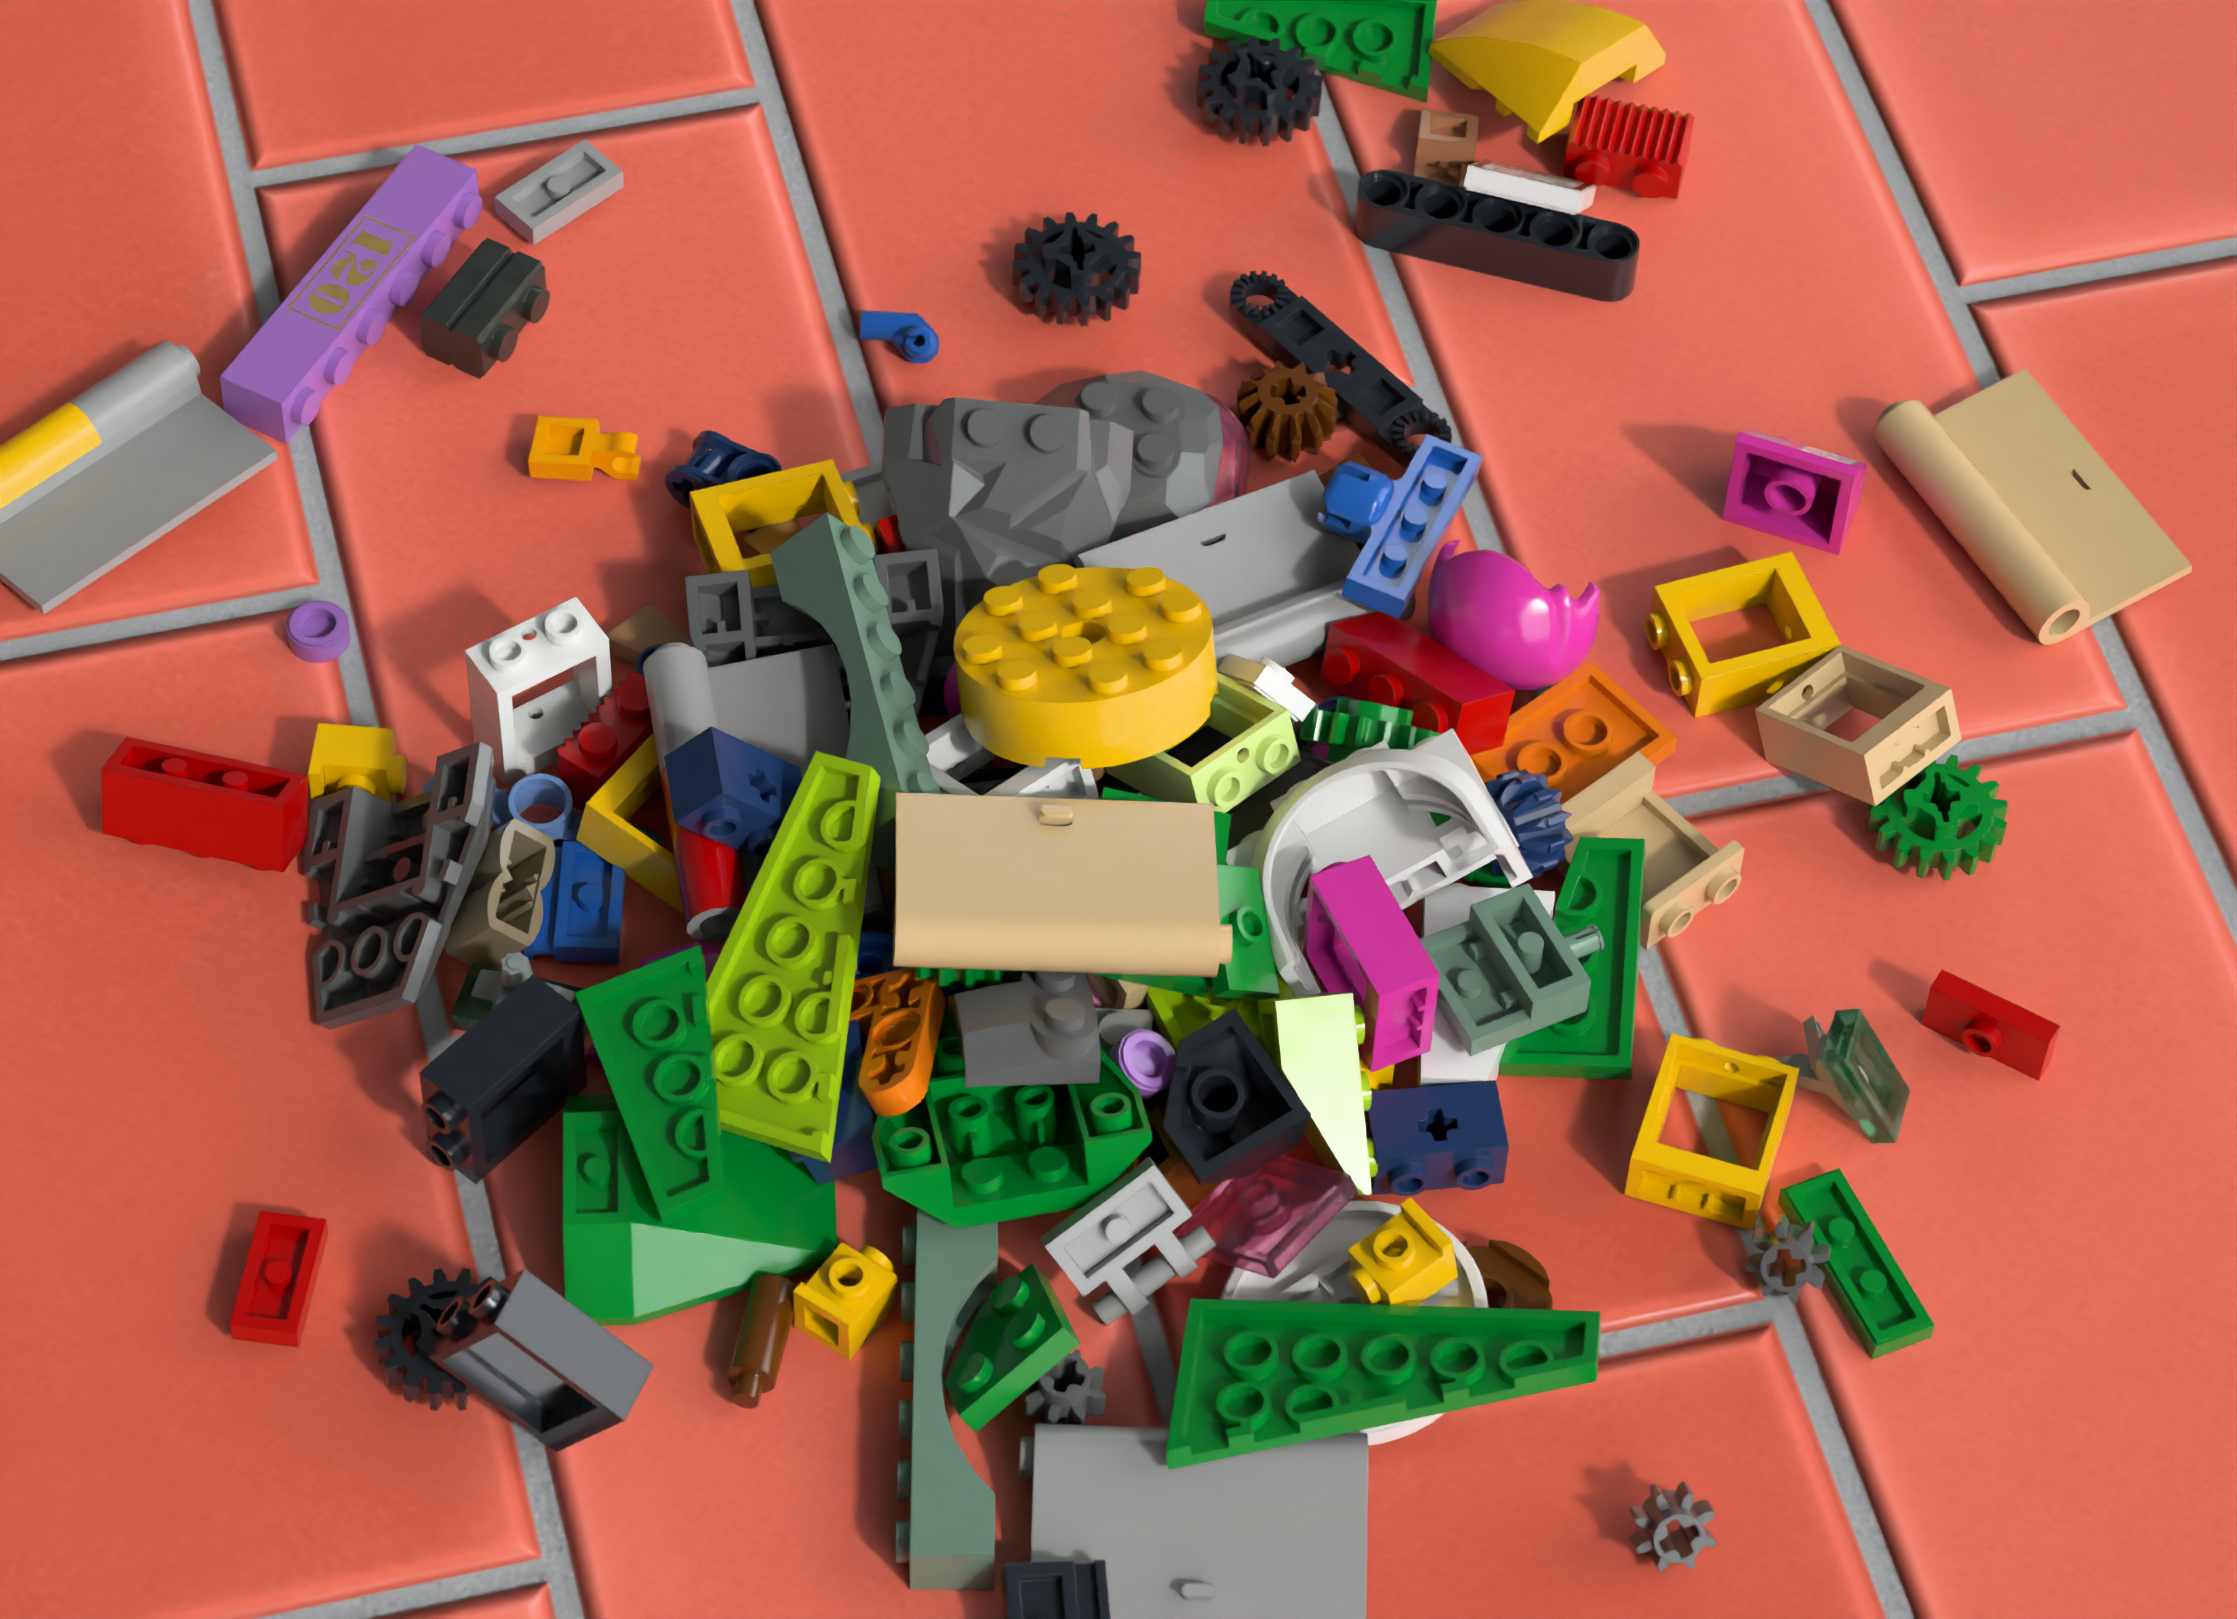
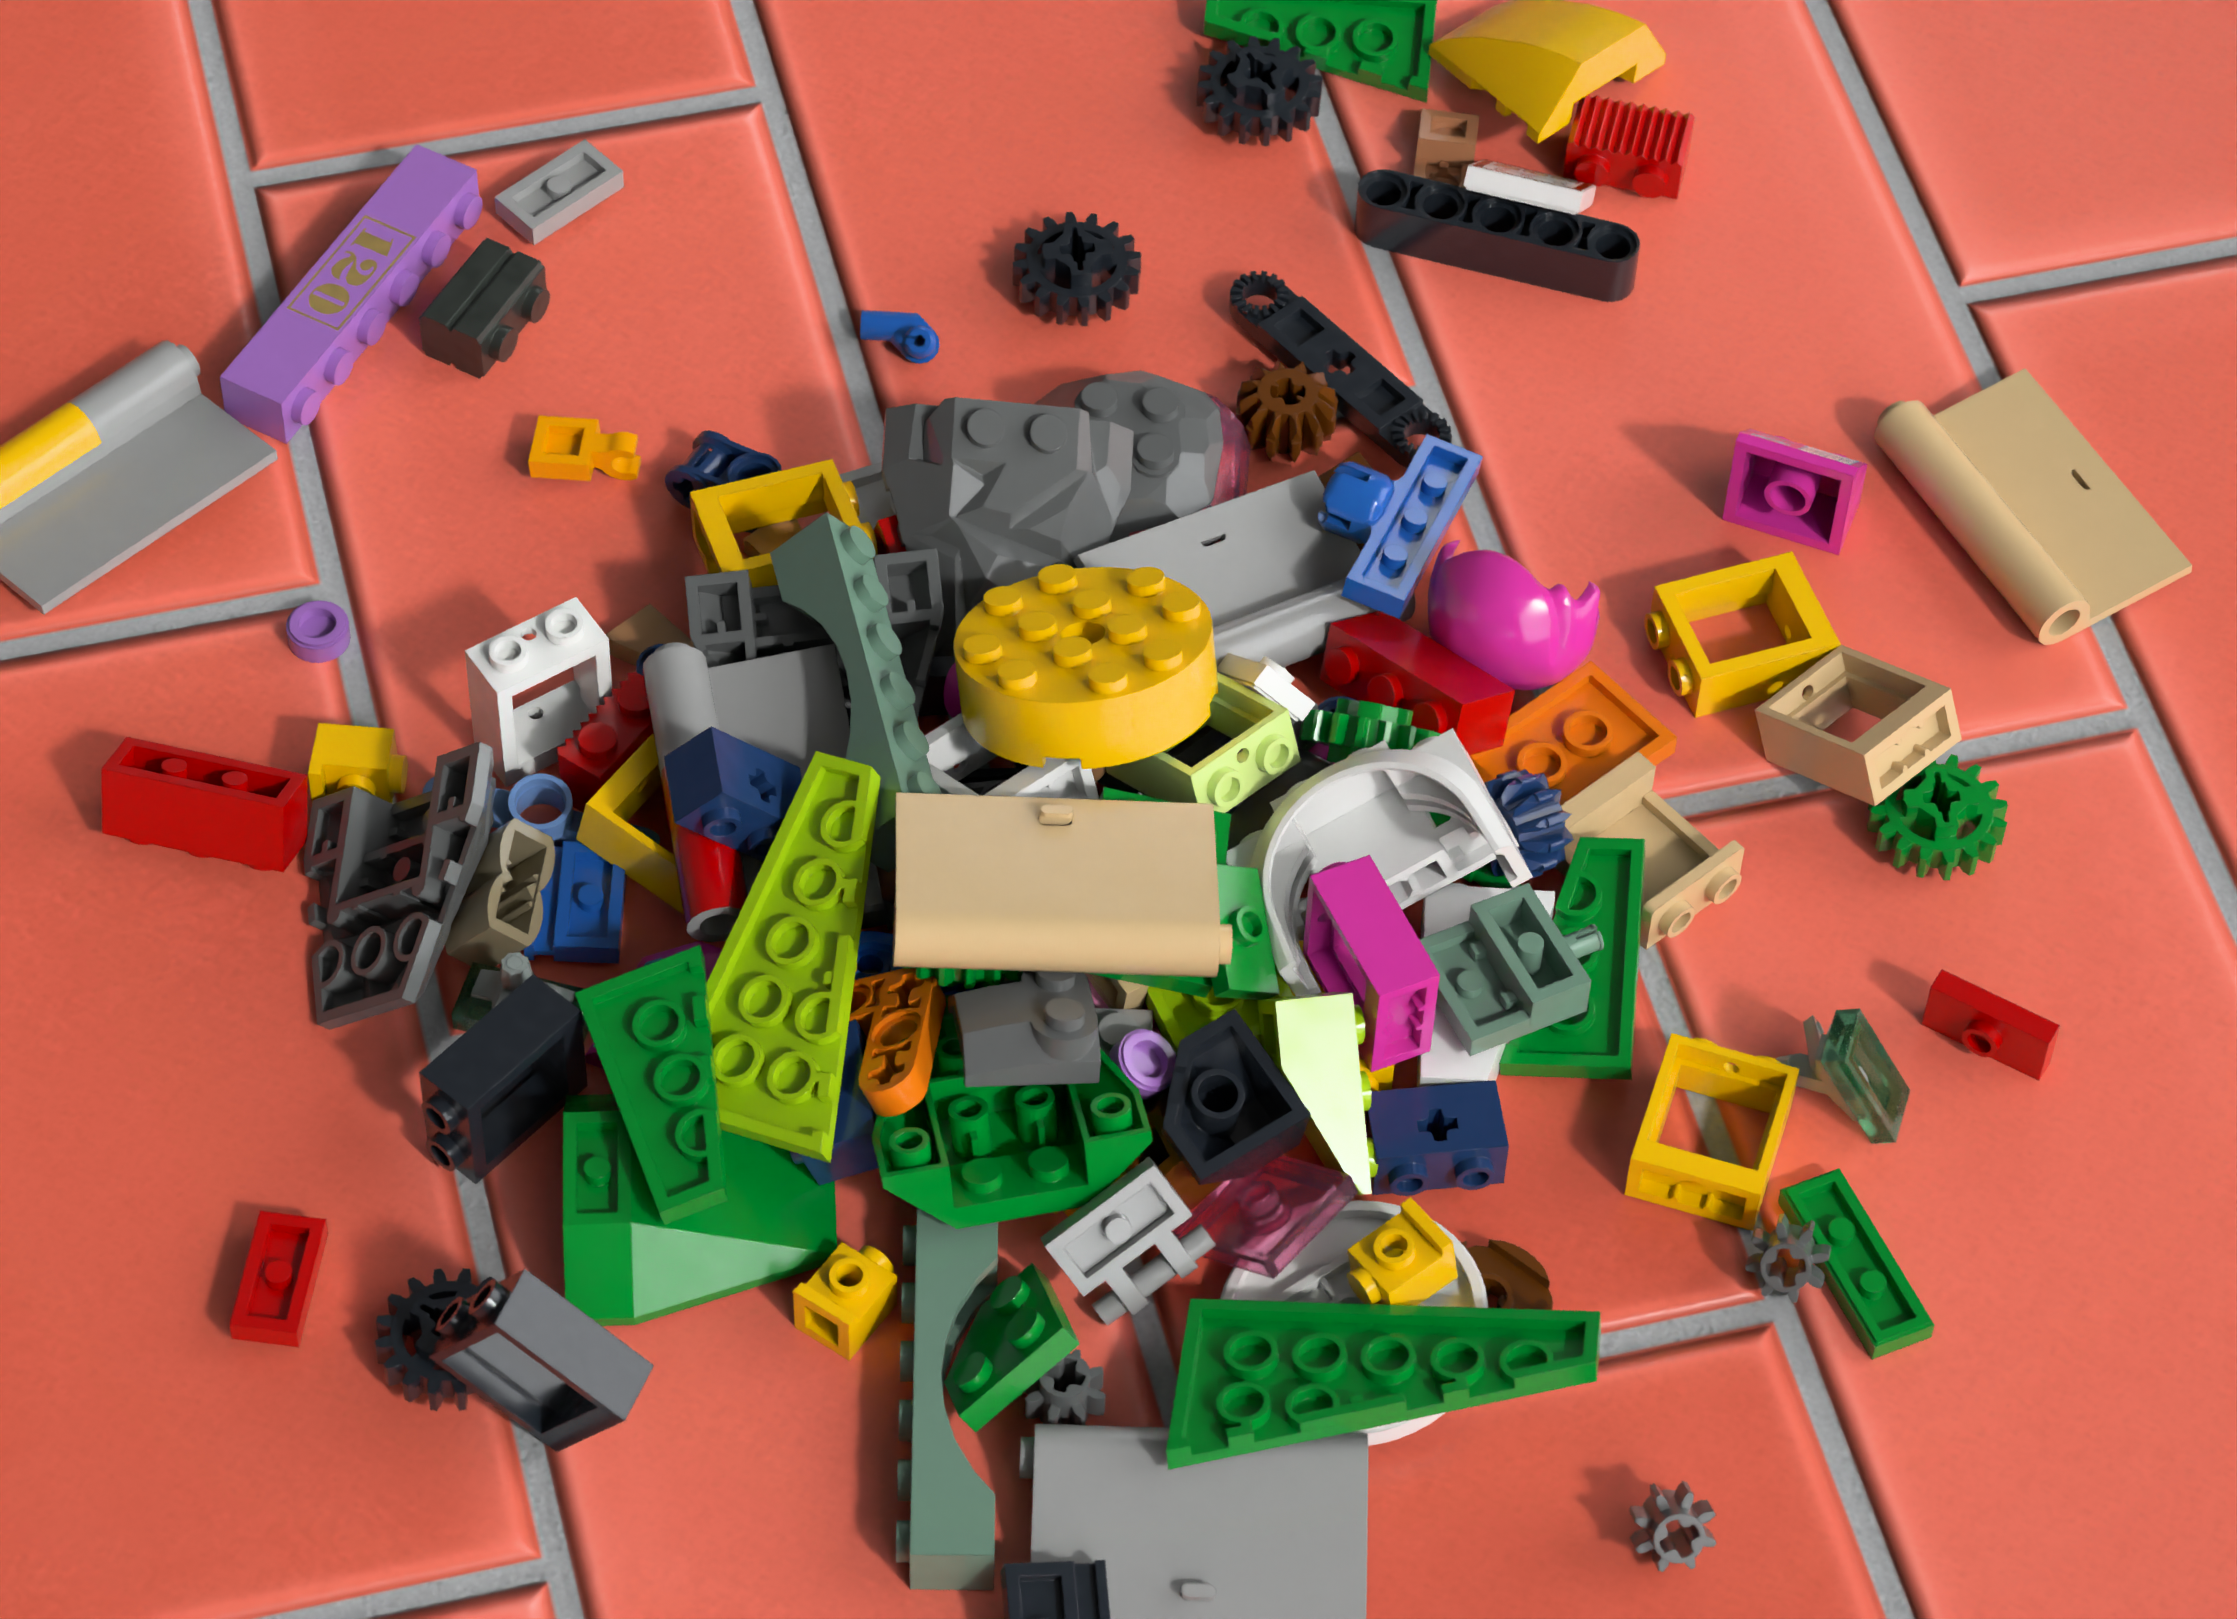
reddish brown cylinder [727,1274,797,1409] -> none

